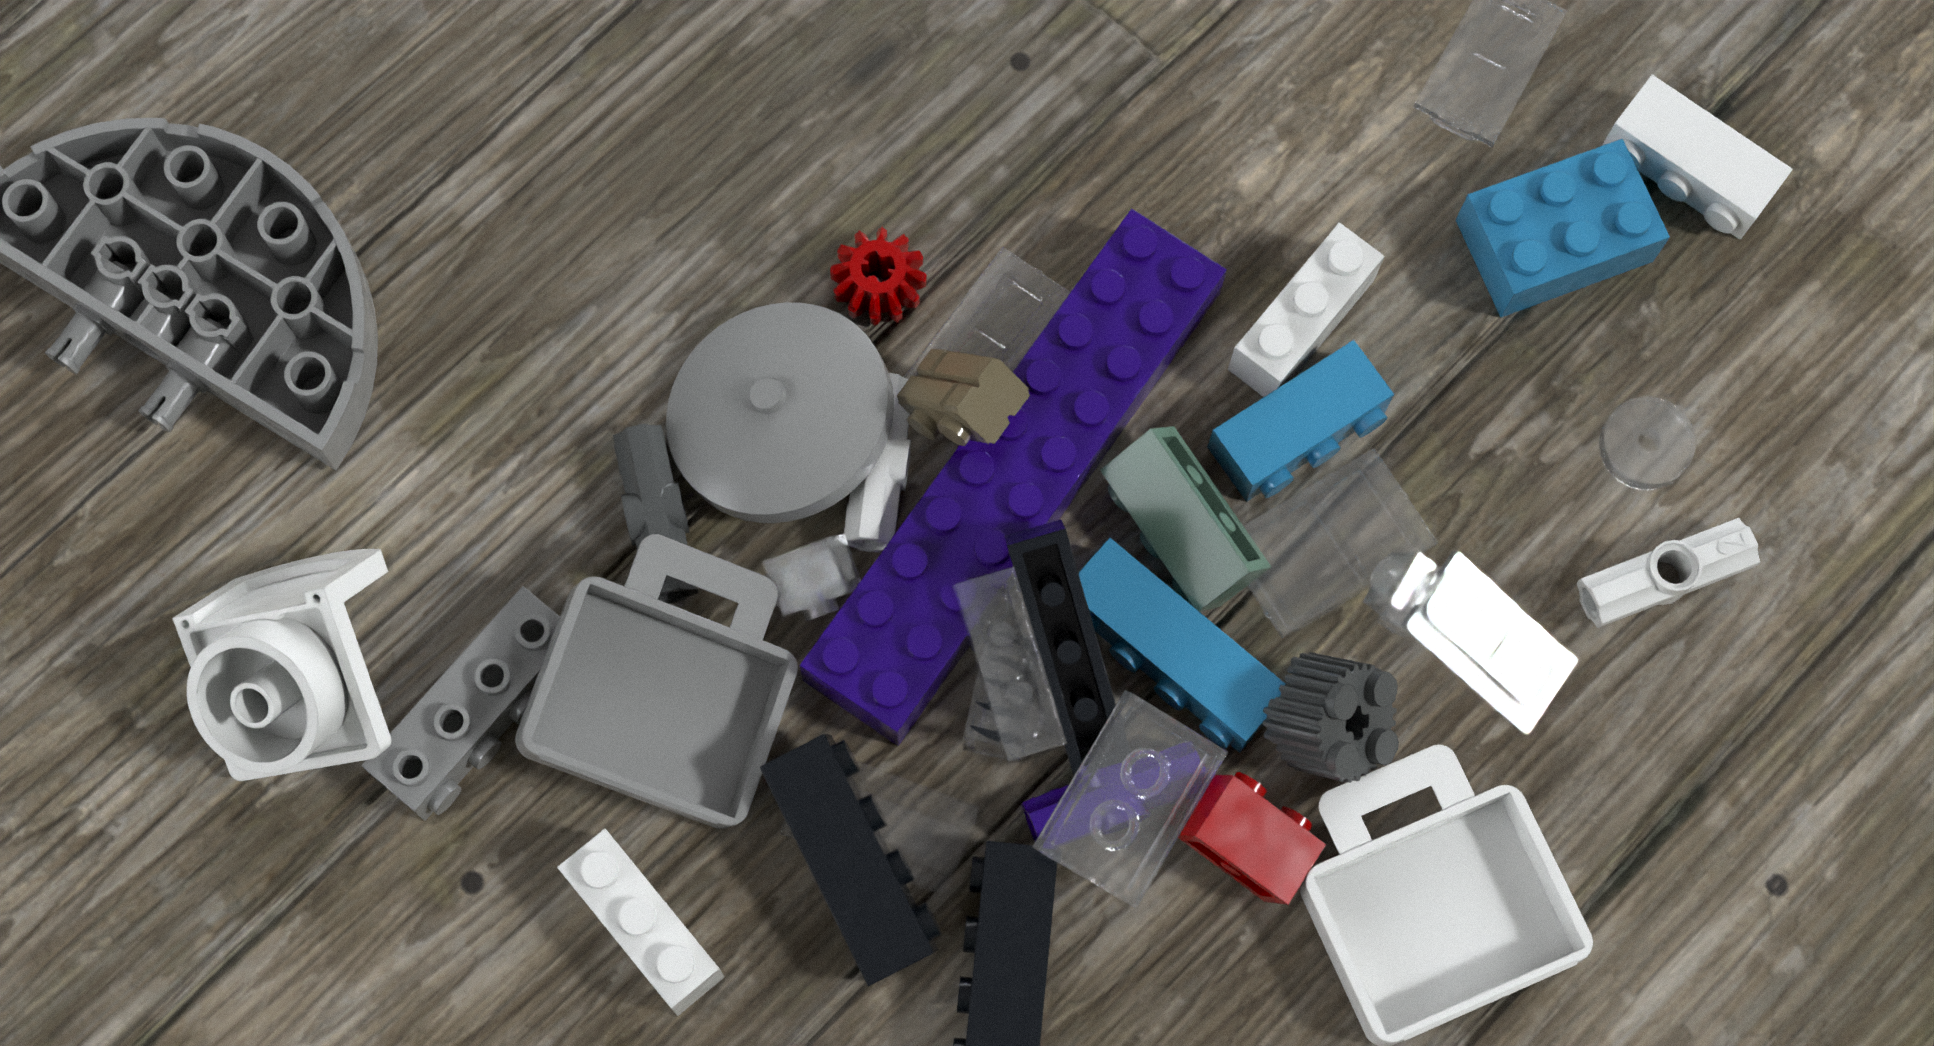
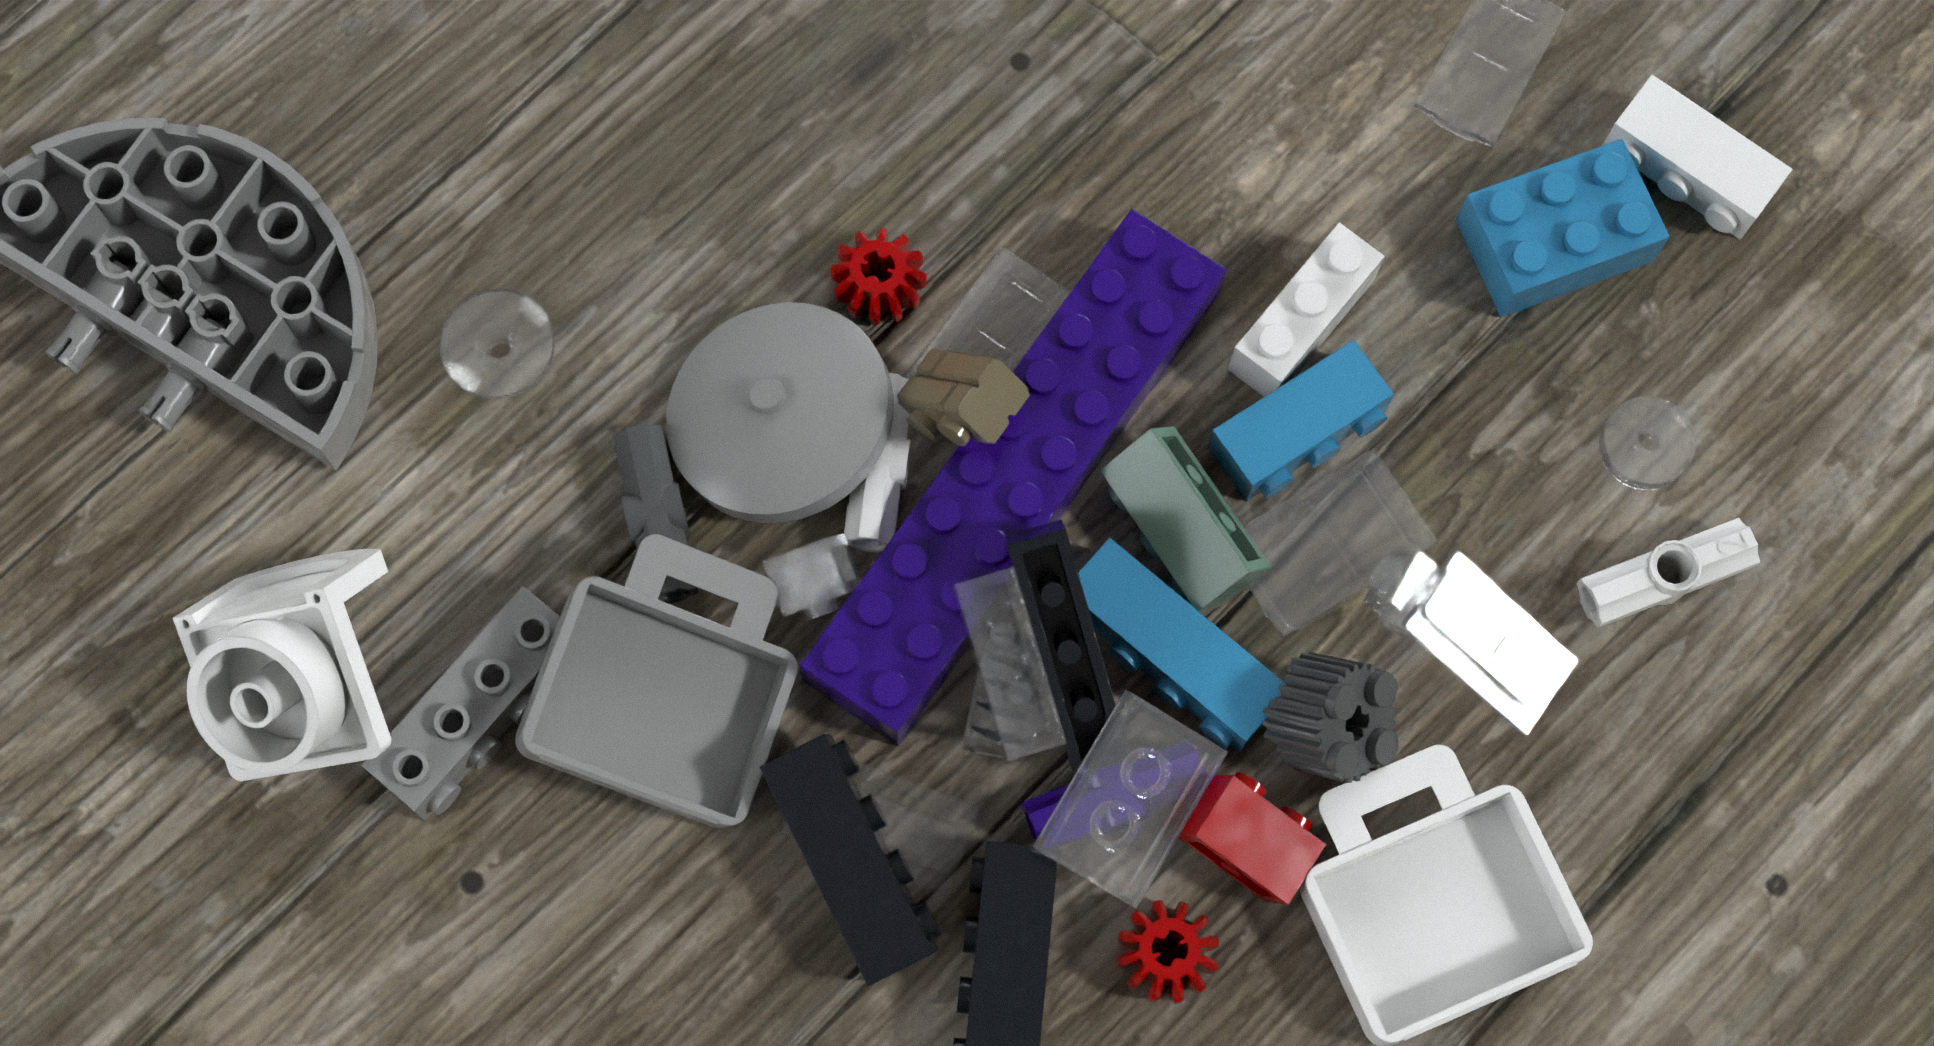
white brick [557,829,725,1016] -> none
none -> clear dish [439,289,555,399]
none -> red gear [1116,900,1219,1004]

